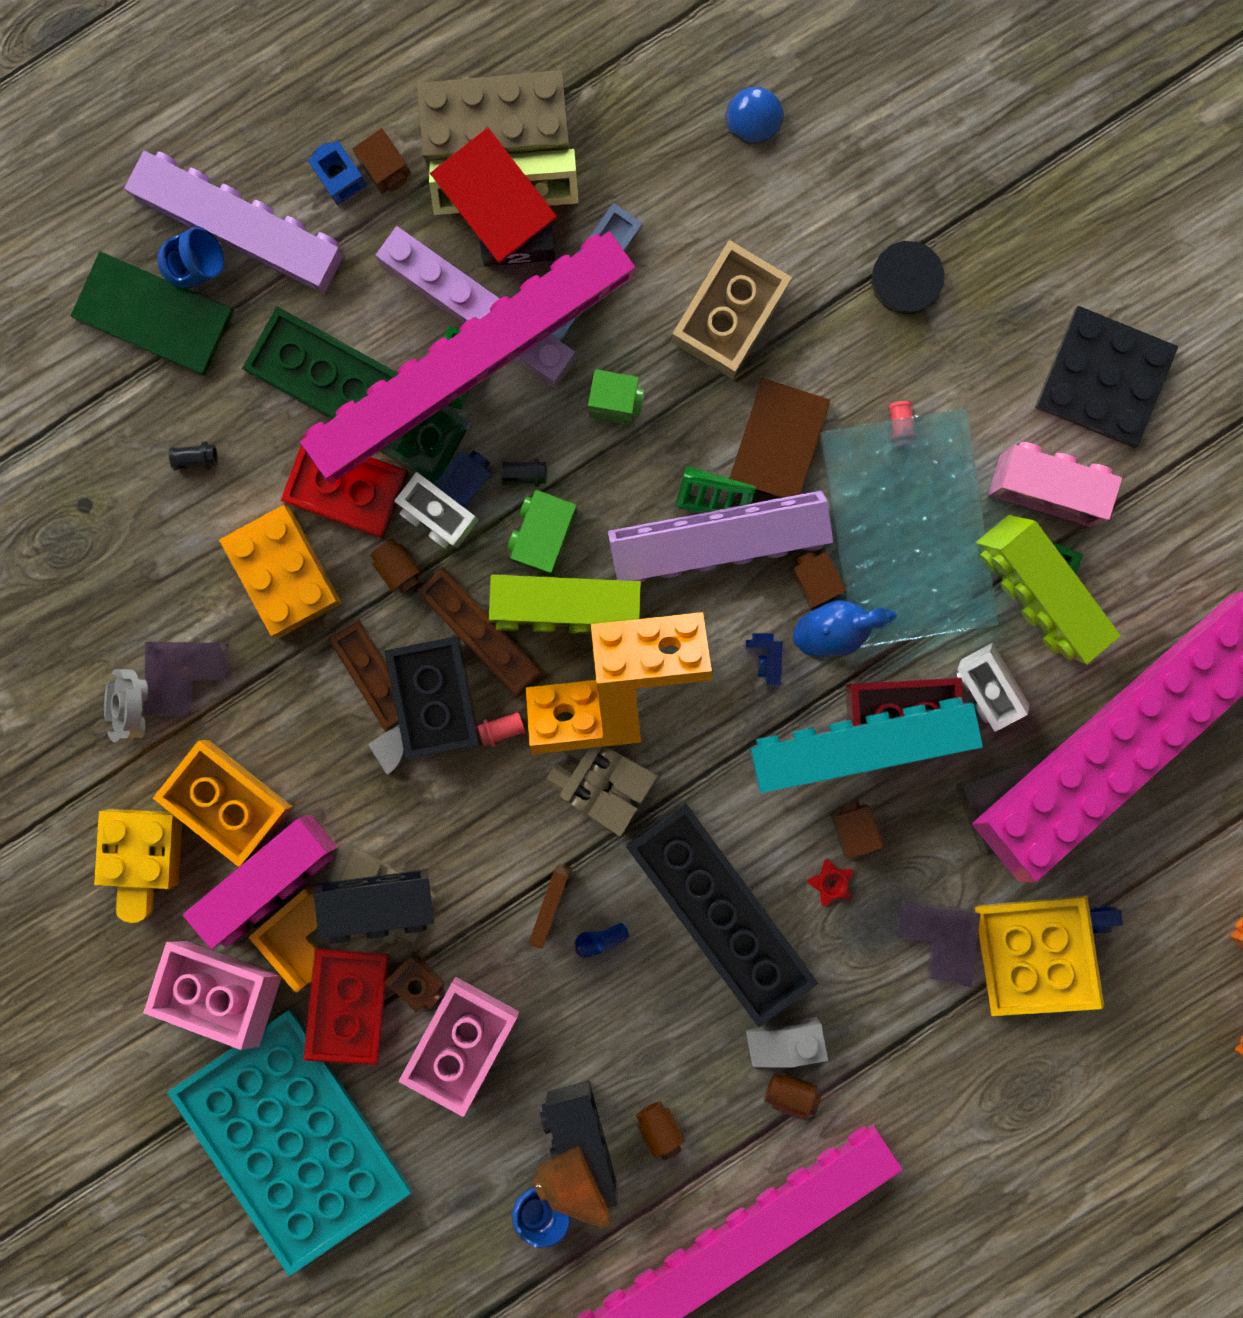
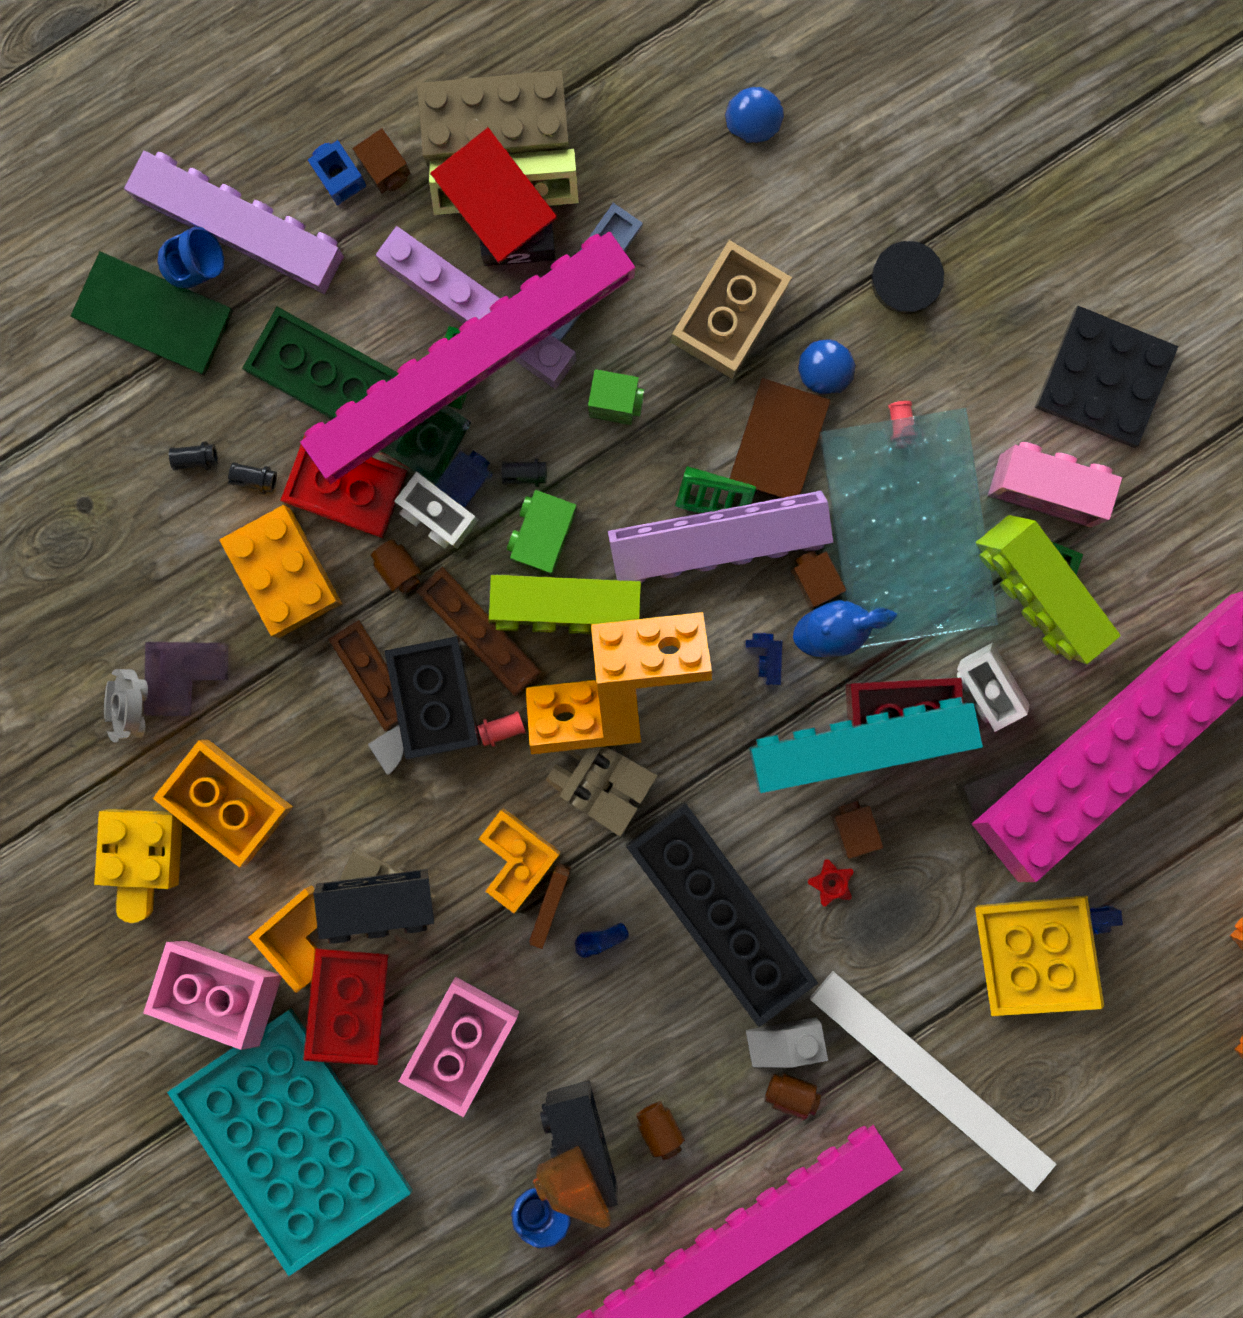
dark pink brick [183,814,338,949] -> none
reddish brown brick [384,952,445,1012] -> none
clear purple panel [896,900,980,987] -> none
none -> black pin [228,462,277,495]
none -> light orange panel [478,808,561,914]
none -> blue hair [798,339,856,394]
none -> white tile [810,971,1057,1192]

